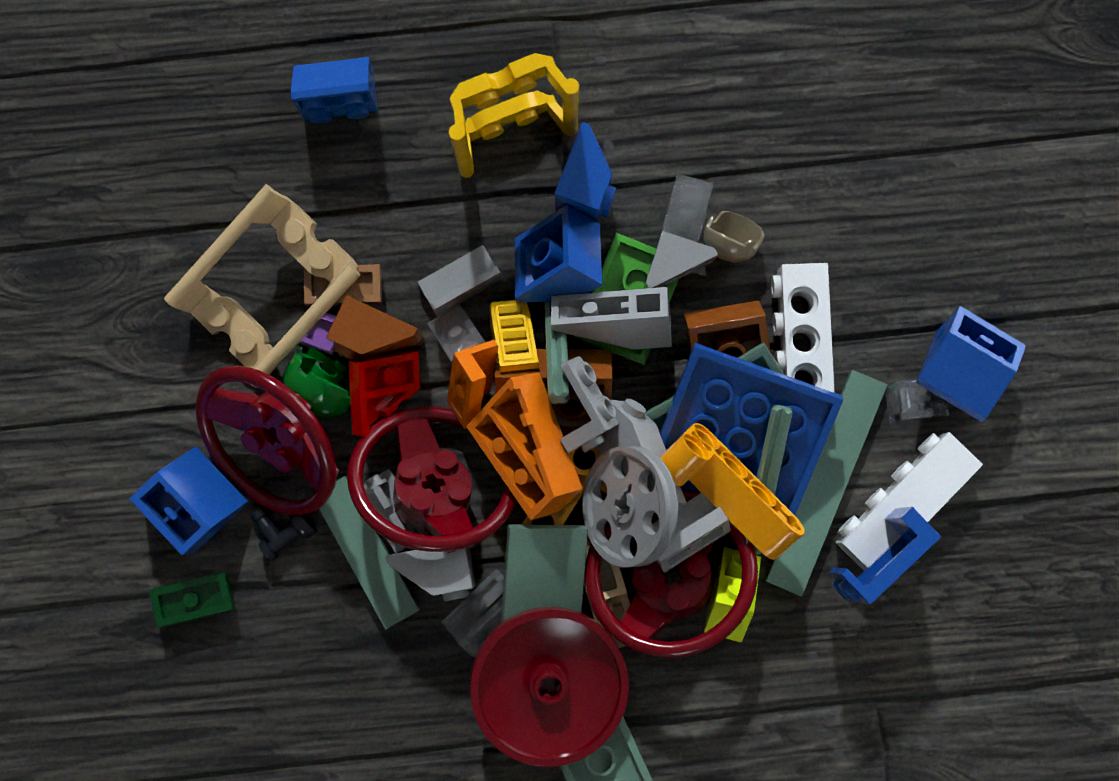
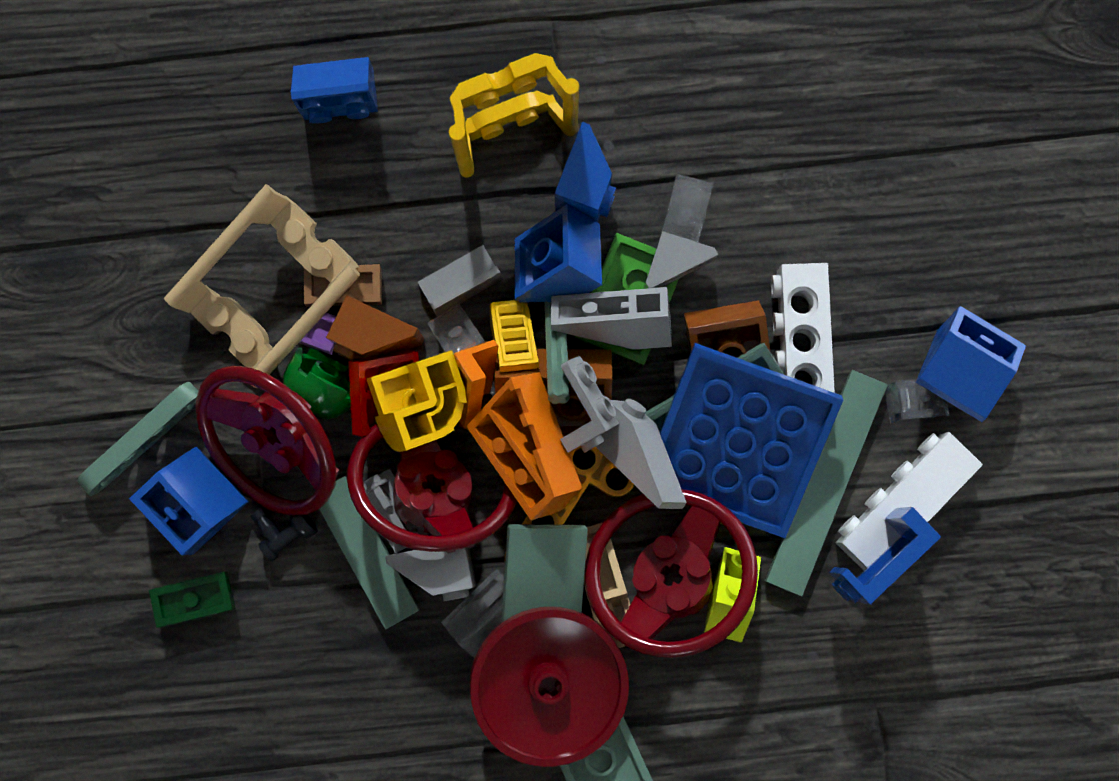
light grey wedge [582,446,678,567] -> none
light grey panel [652,493,731,573] -> none
light orange beam [660,423,805,560] -> none
dark tan hair [703,211,765,263] -> none
sand green axle [753,405,793,554] -> none
none -> sand green beam [77,382,198,496]
none -> yellow brick [367,350,467,452]

